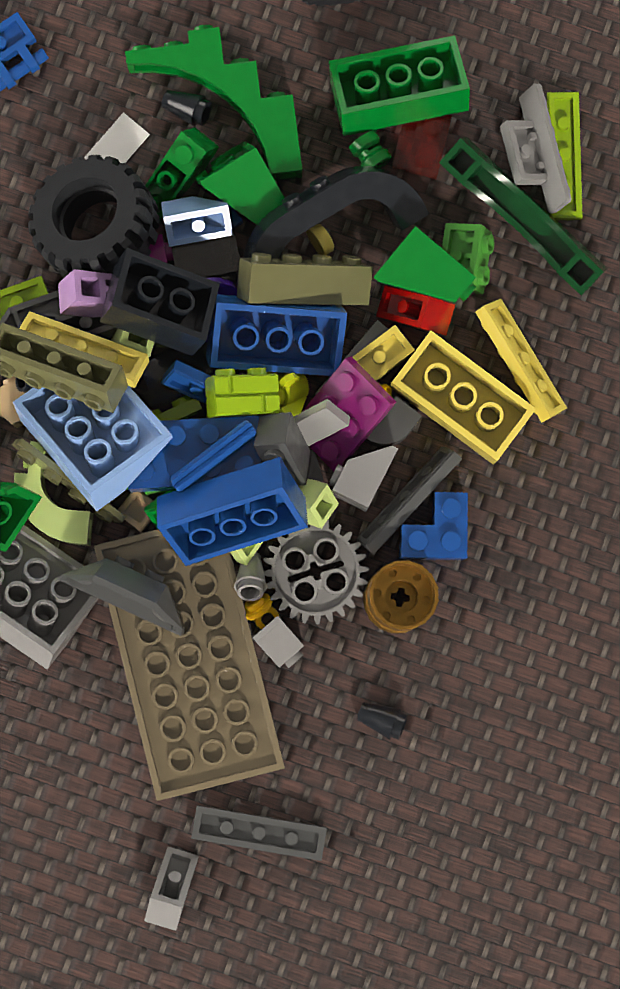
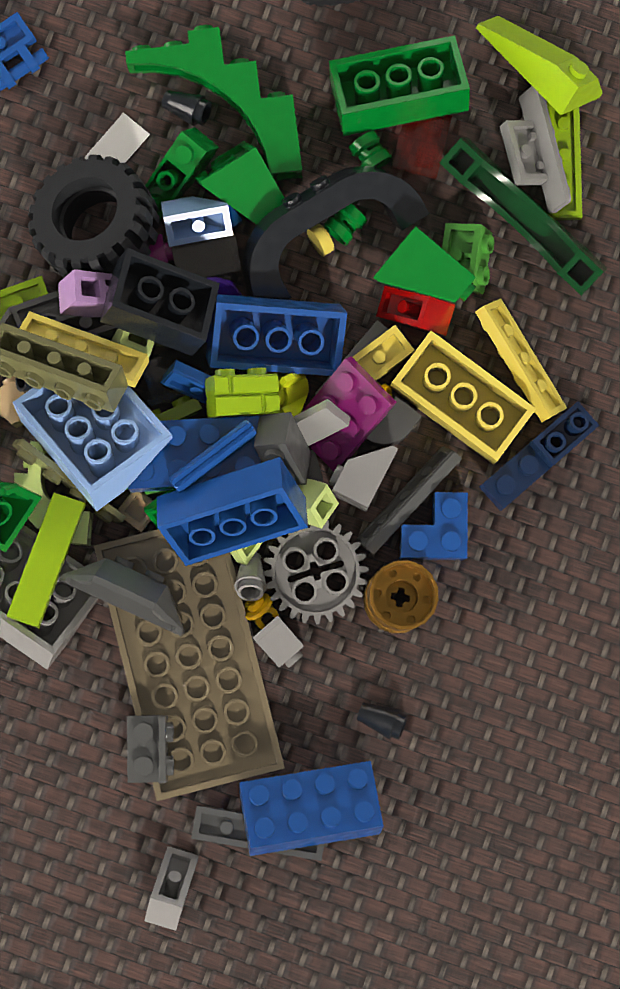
olive brick [237,253,373,305] -> none
none -> lime tile [7,492,86,628]
none -> dark grey bracket [127,715,174,784]
none -> blue brick [239,761,384,856]
none -> green wheel [323,204,368,246]
none -> lime wedge [476,16,602,115]
none -> dark blue slope [479,402,599,511]

